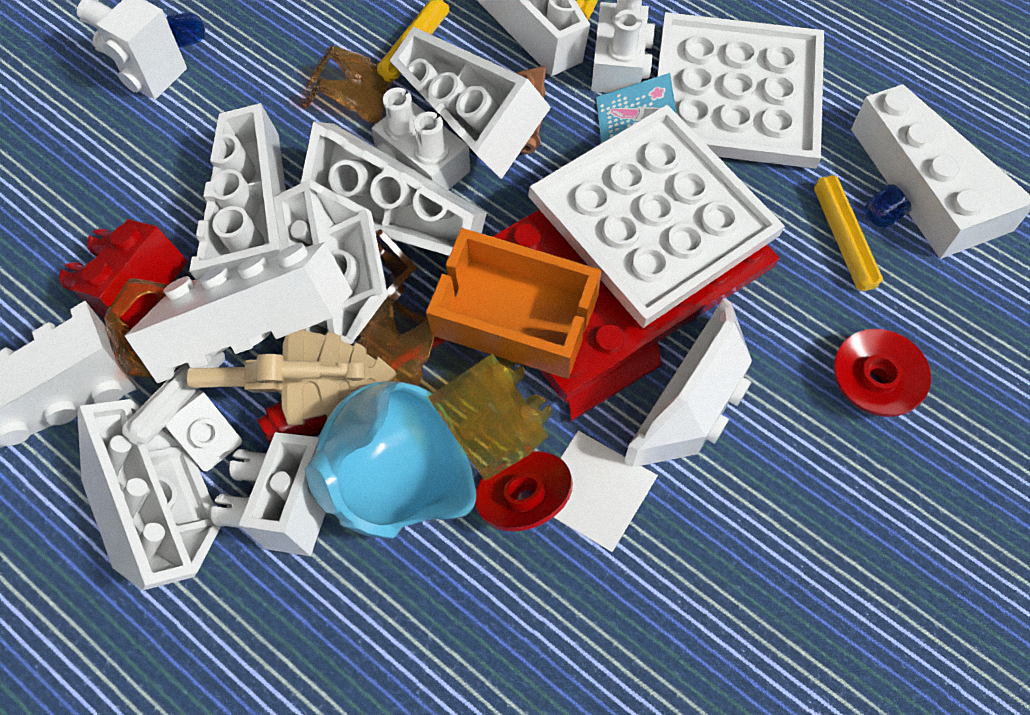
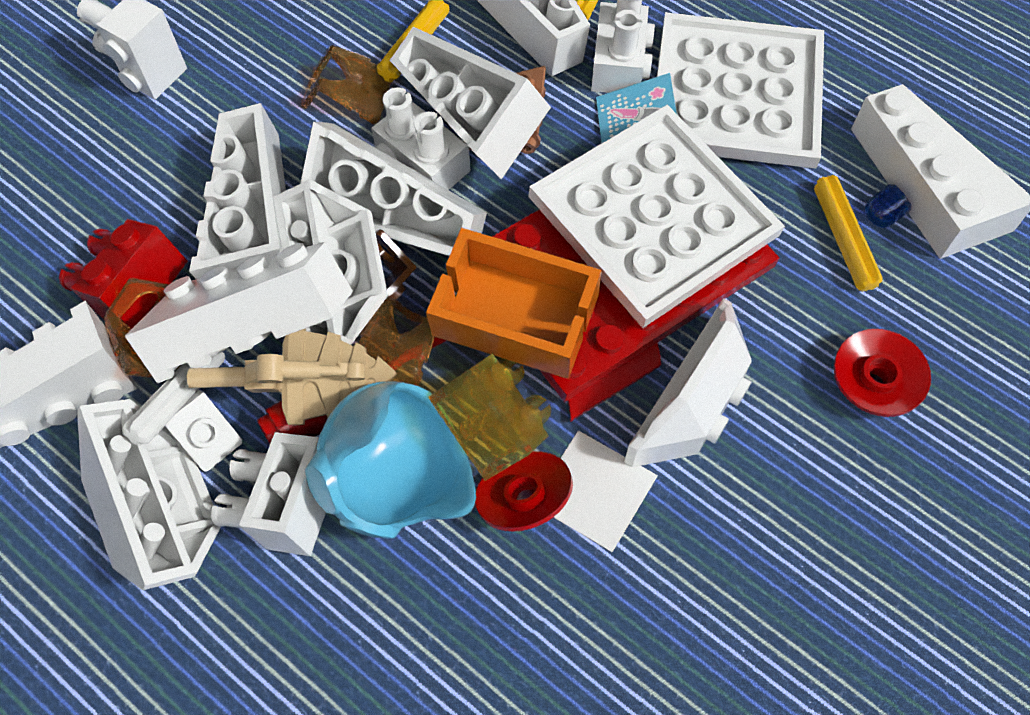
clear blue piece [166,12,206,48] -> none

